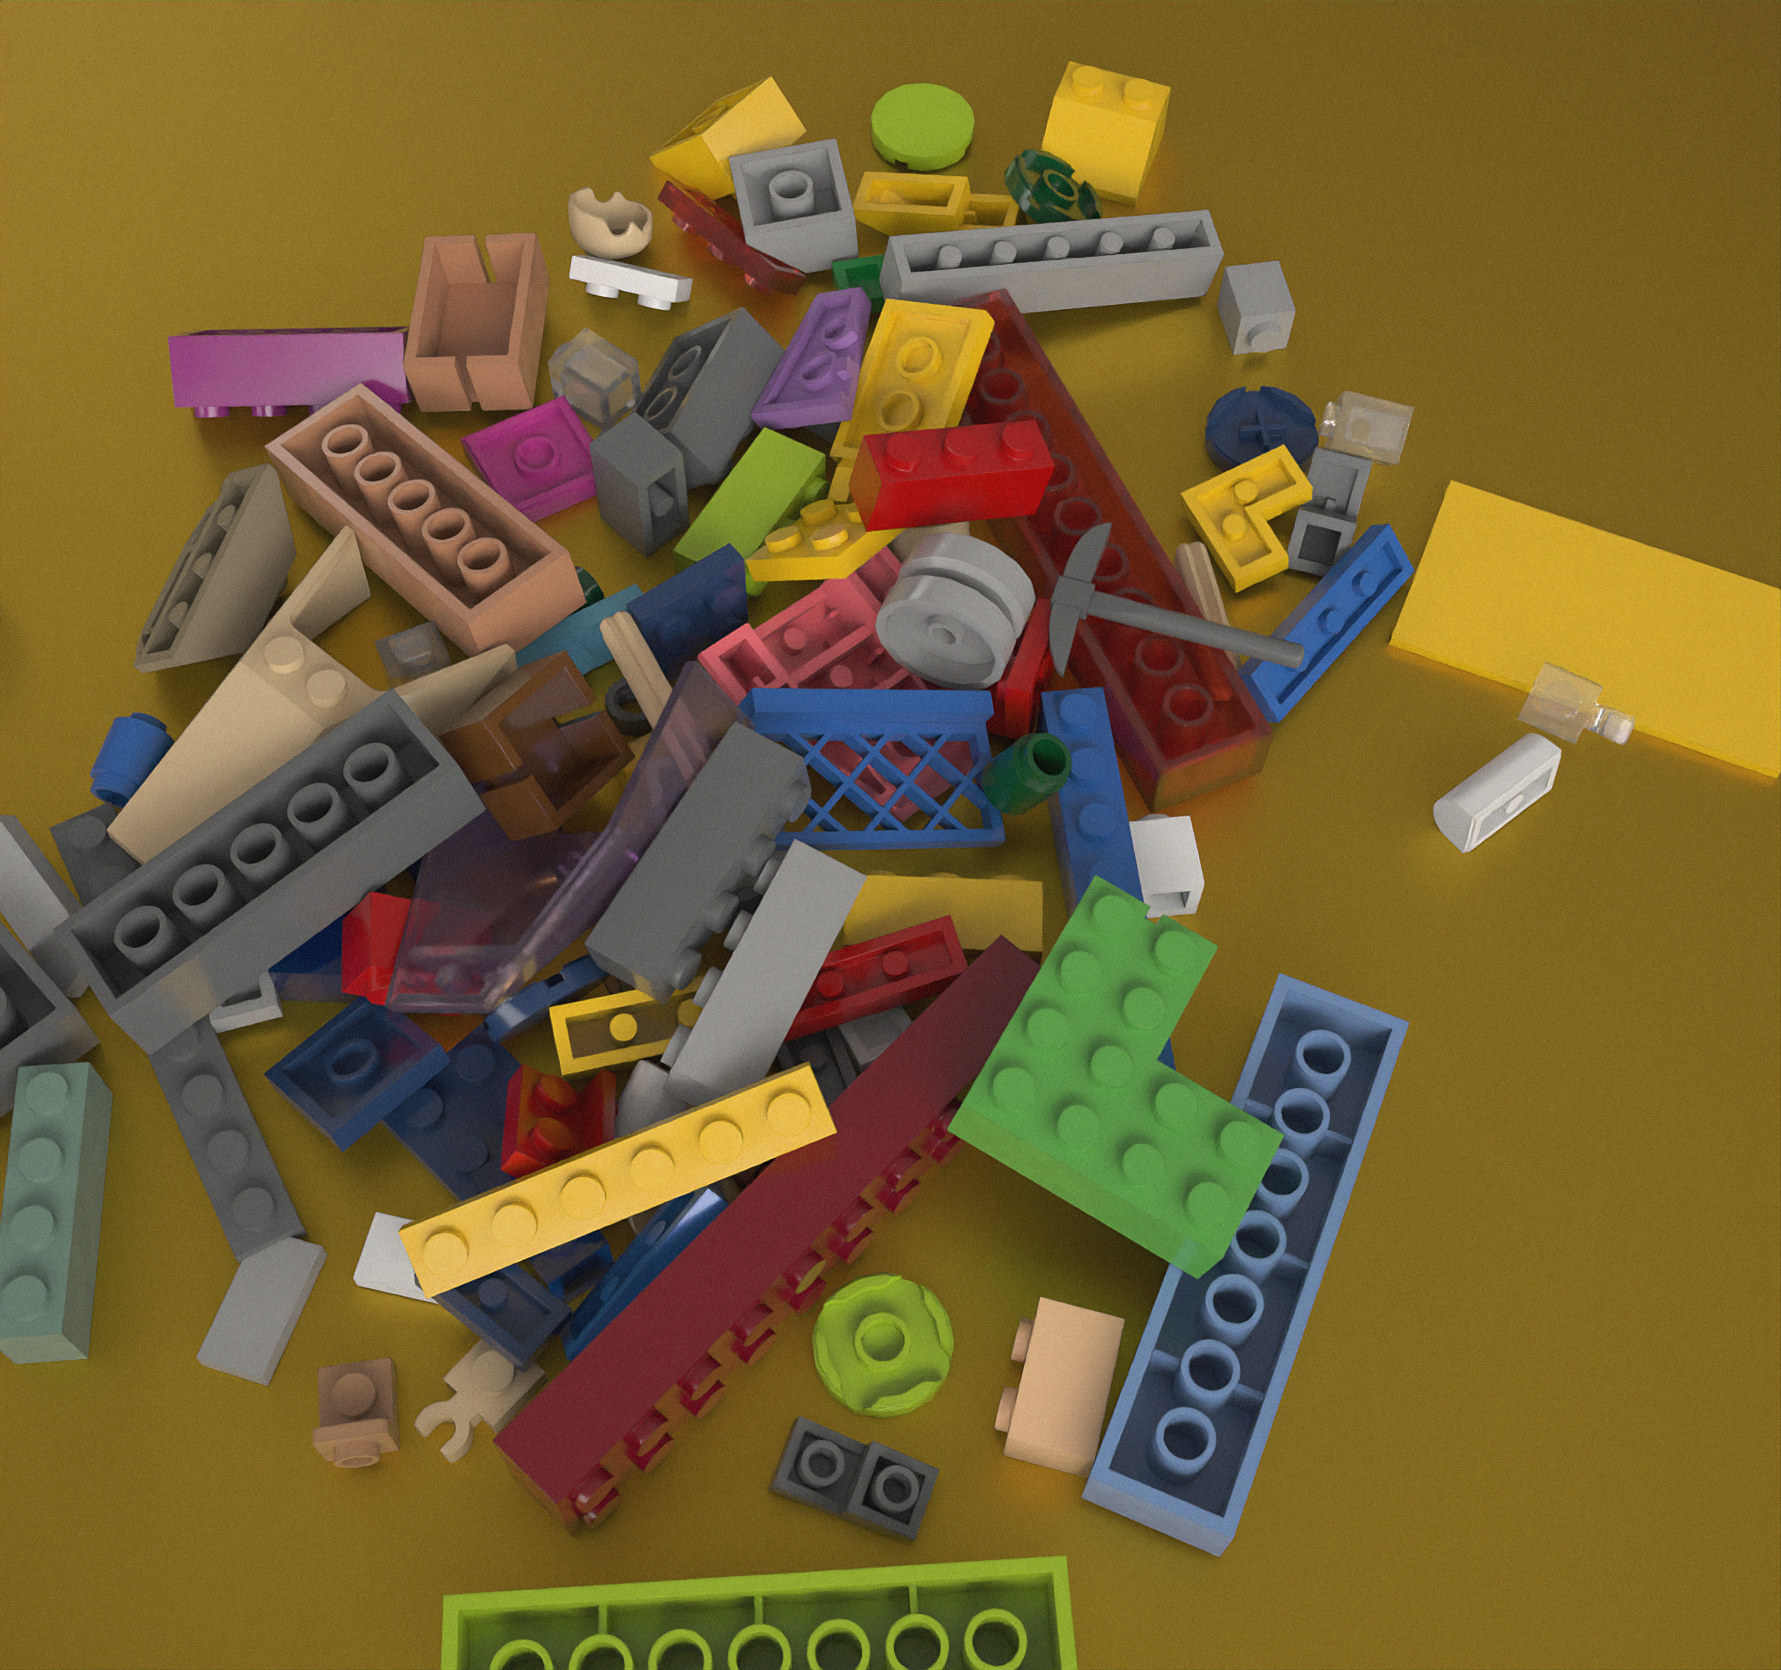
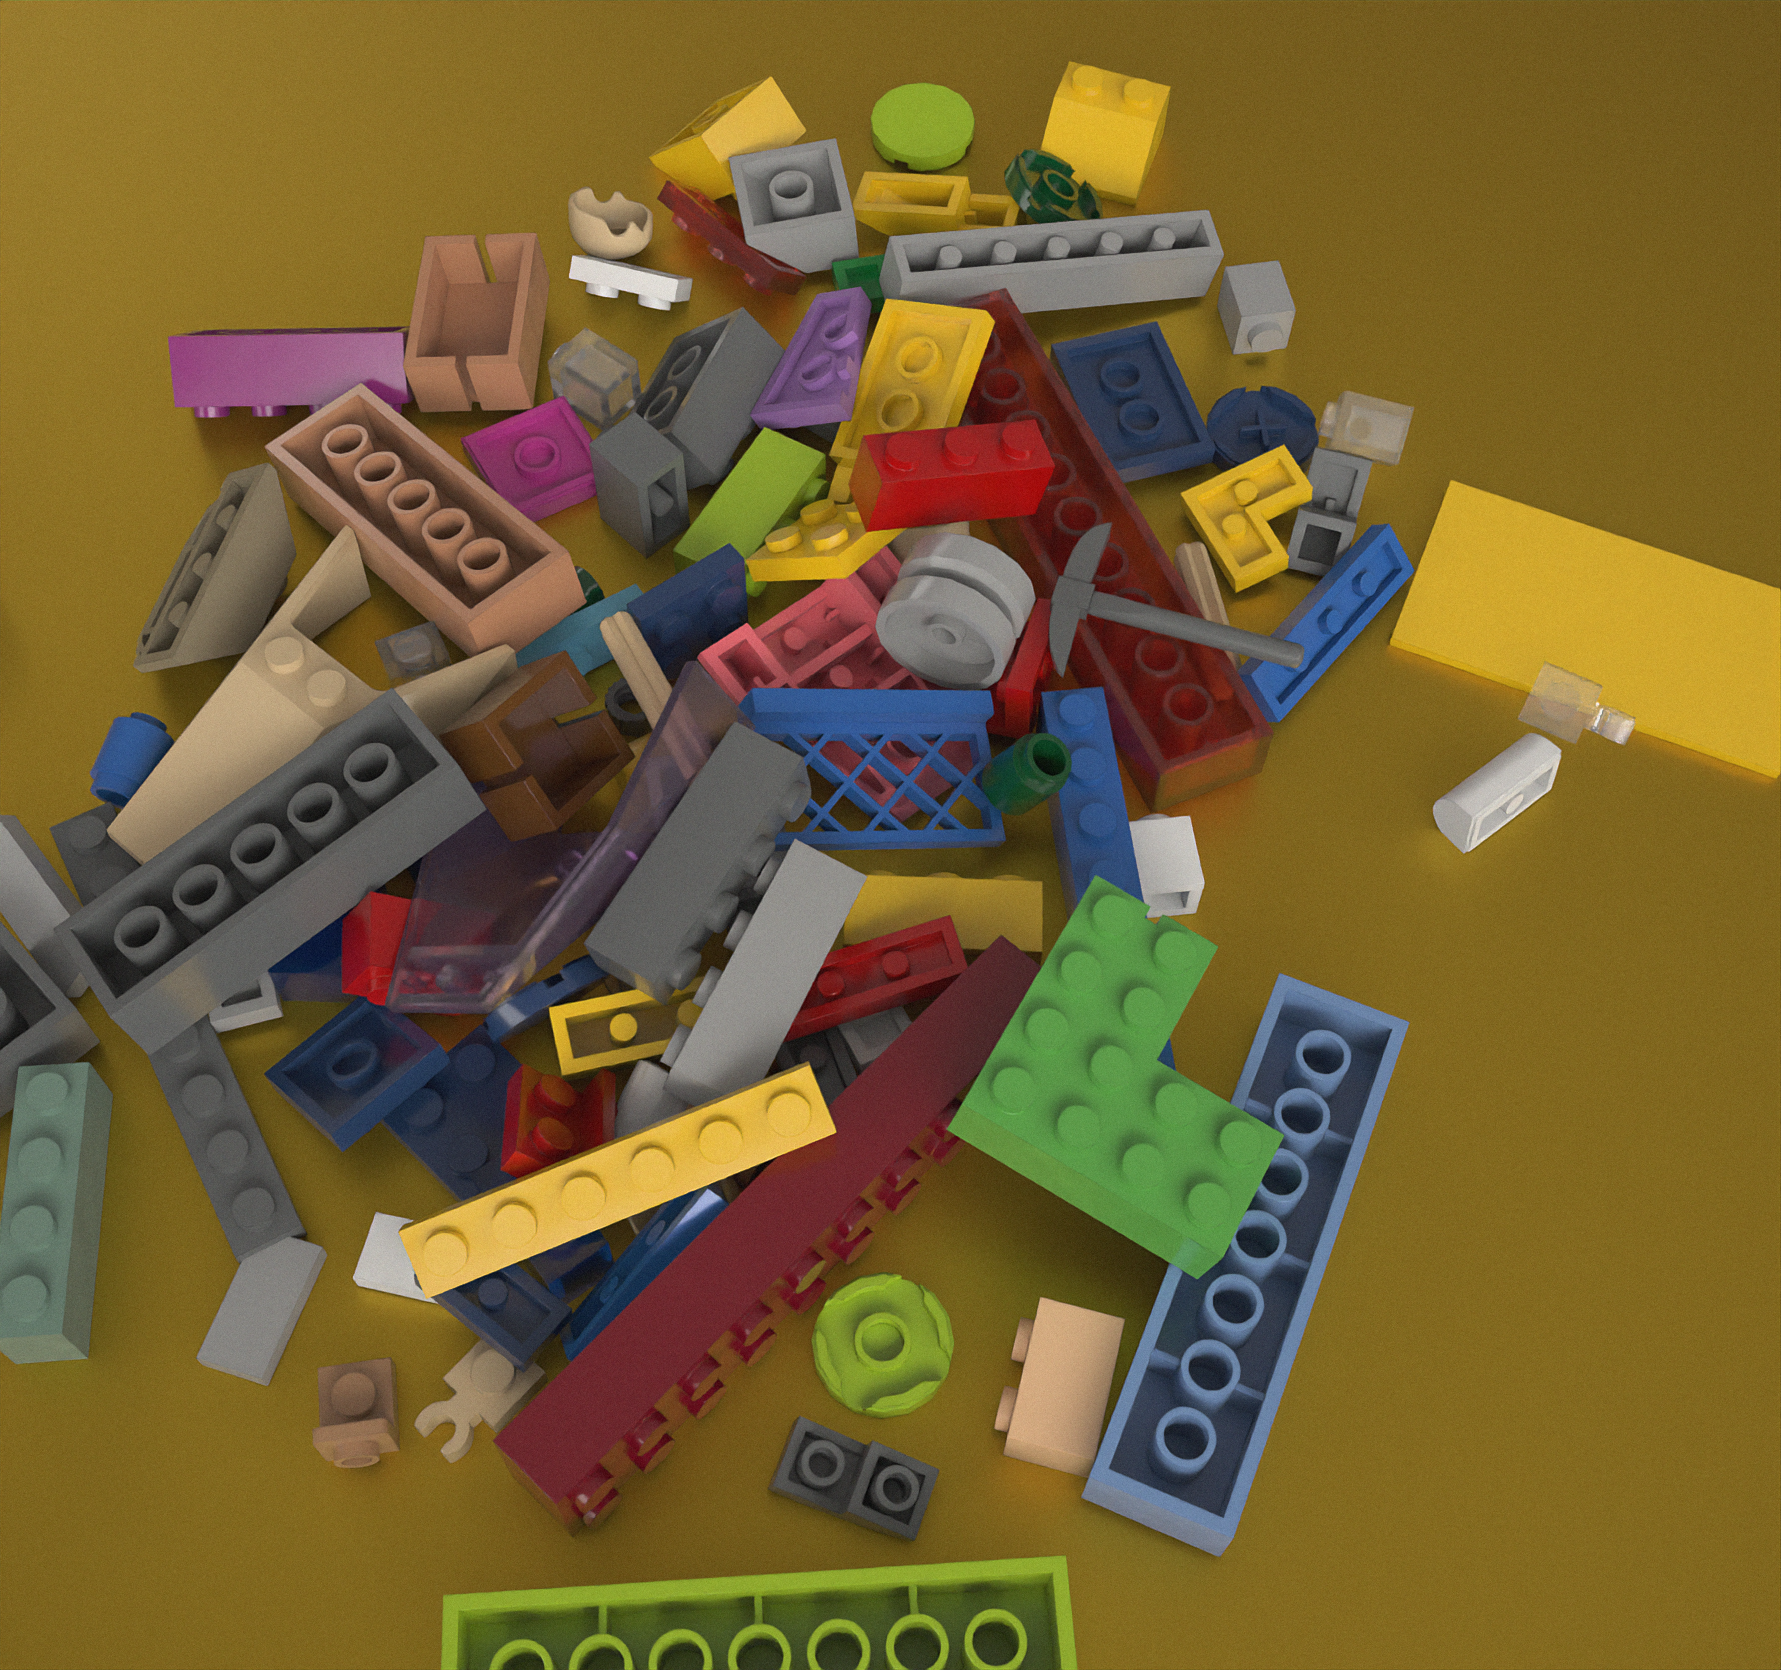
none -> dark blue plate [1050,321,1215,488]

